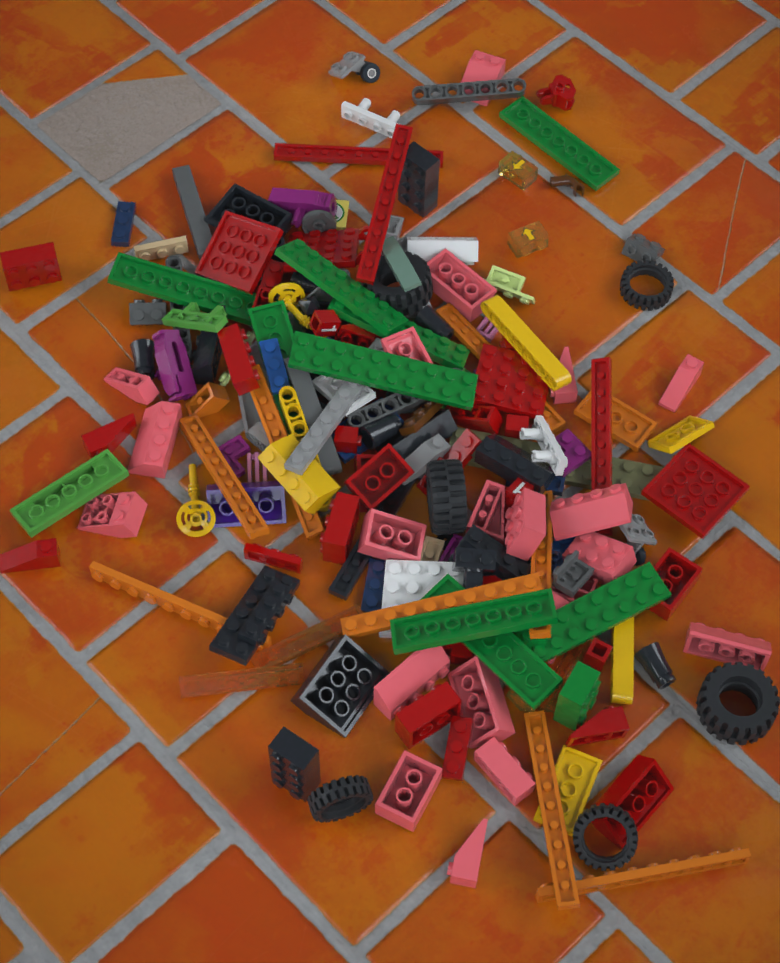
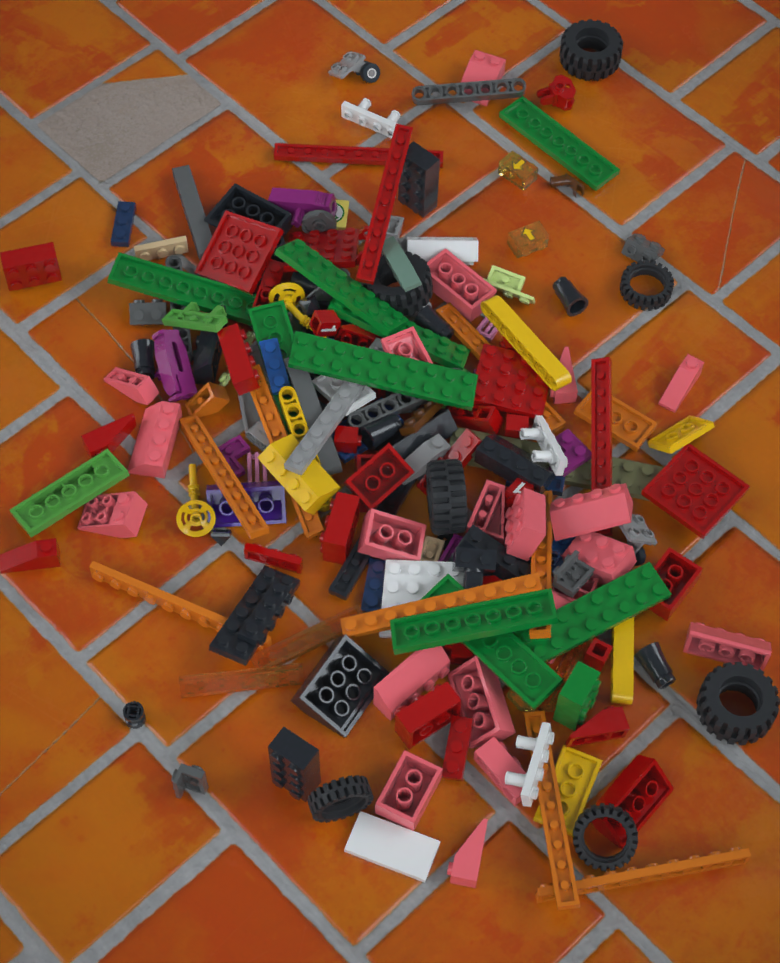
none -> black wheel [123,701,146,729]
none -> dark grey bracket [171,763,208,799]
none -> black slope [211,529,232,546]
none -> white tile [344,811,441,883]
none -> white plate [505,722,555,807]
none -> black plant [552,277,589,316]
none -> black tyre [559,19,623,81]

